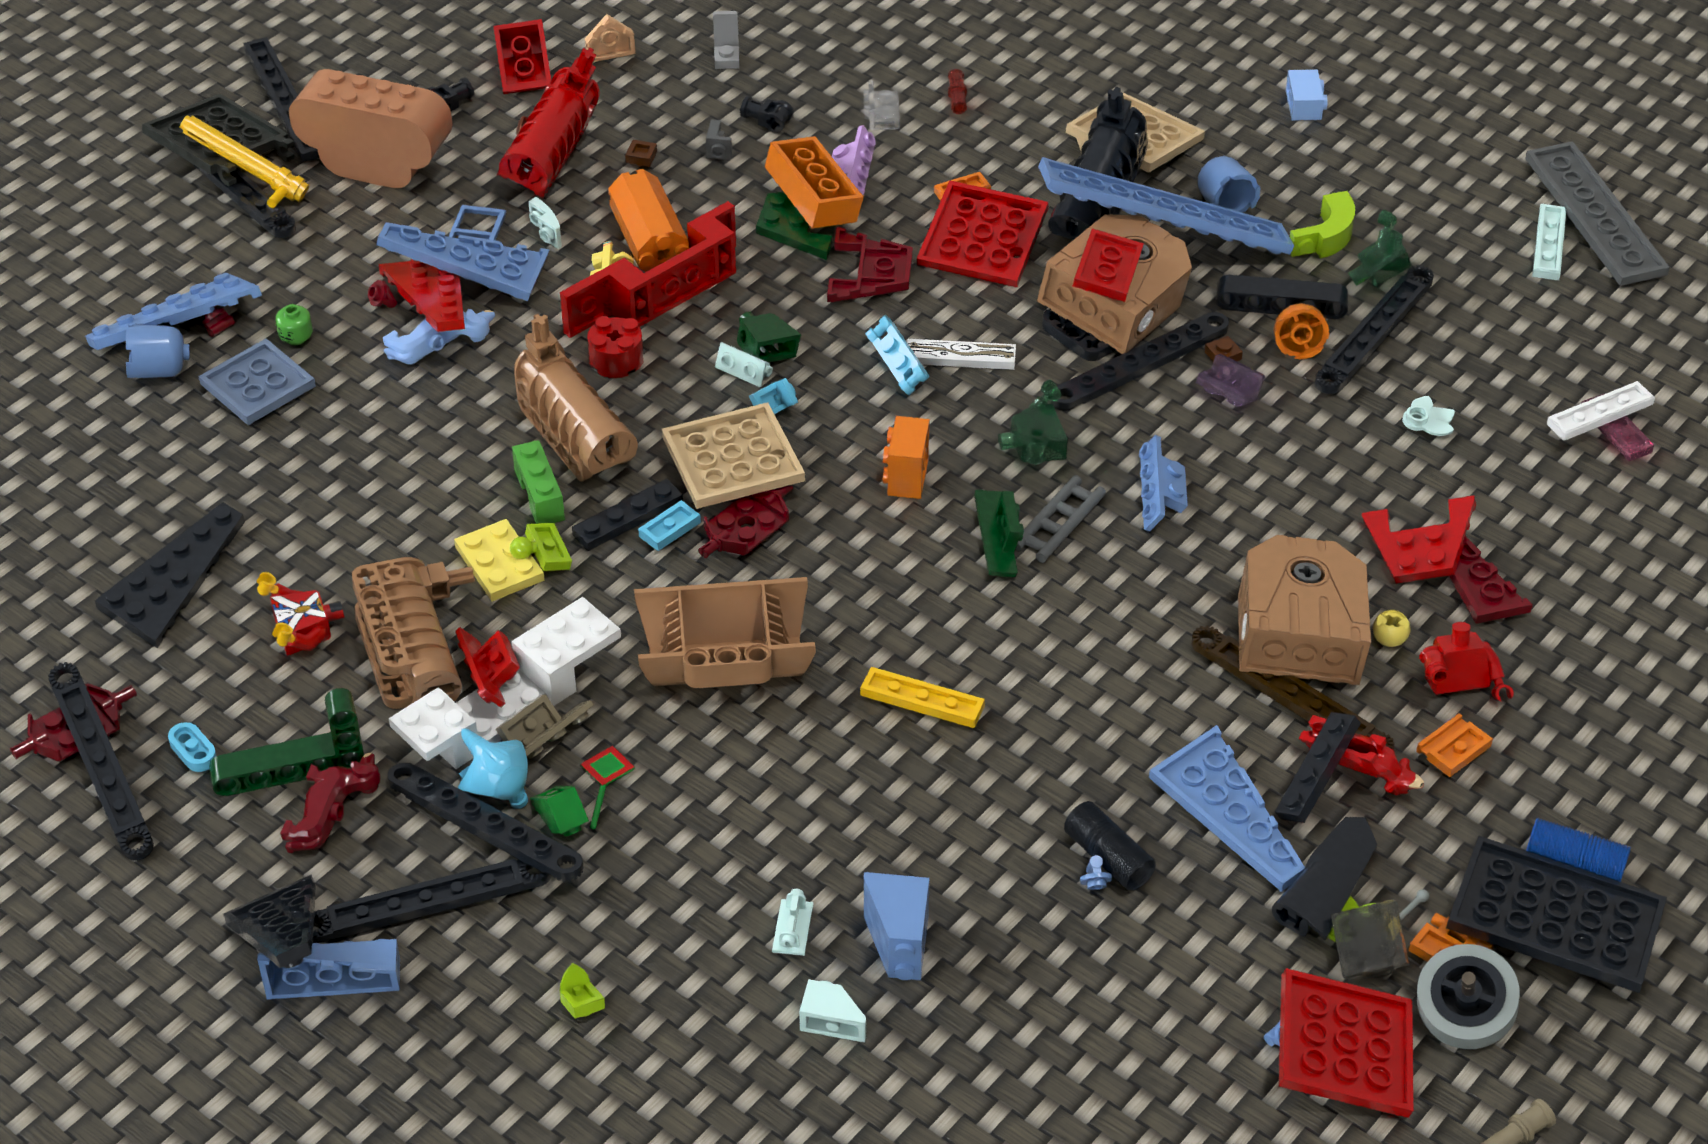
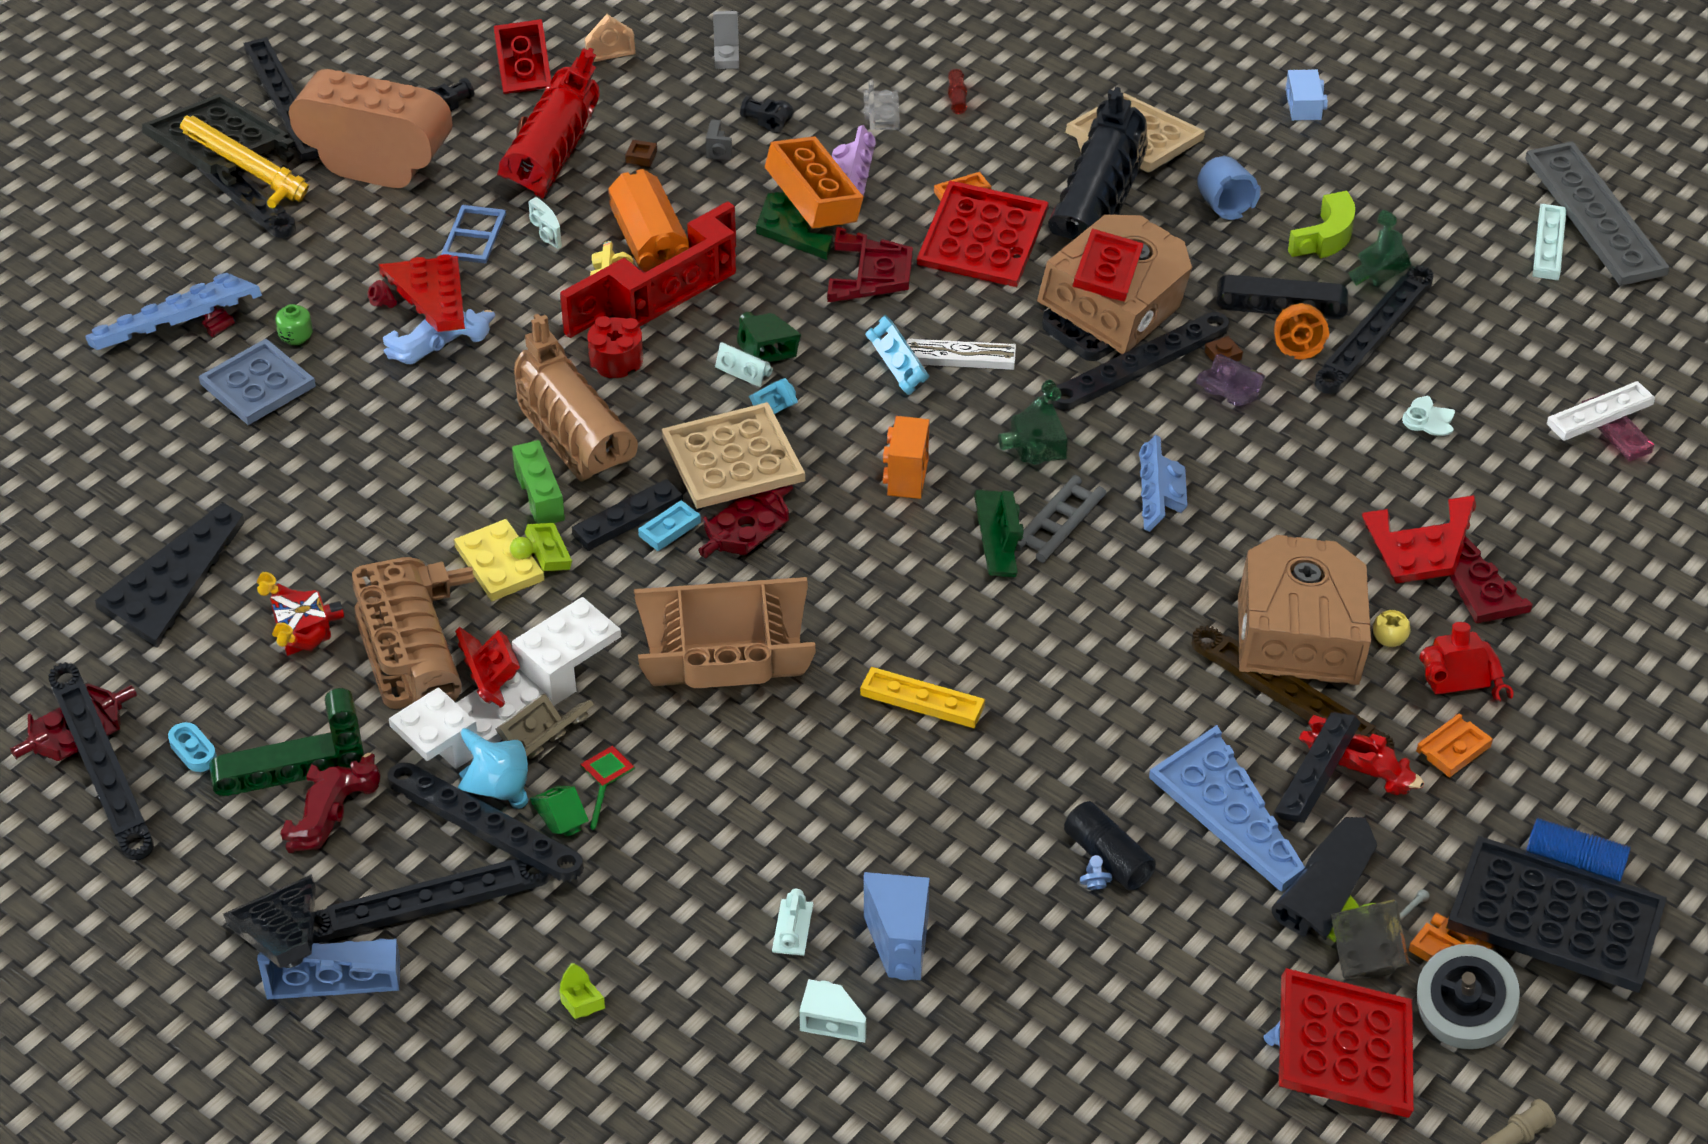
medium blue cylinder [126,324,190,378] -> none
medium blue wing [376,222,549,301] -> none
medium blue plate [1038,157,1294,255] -> none

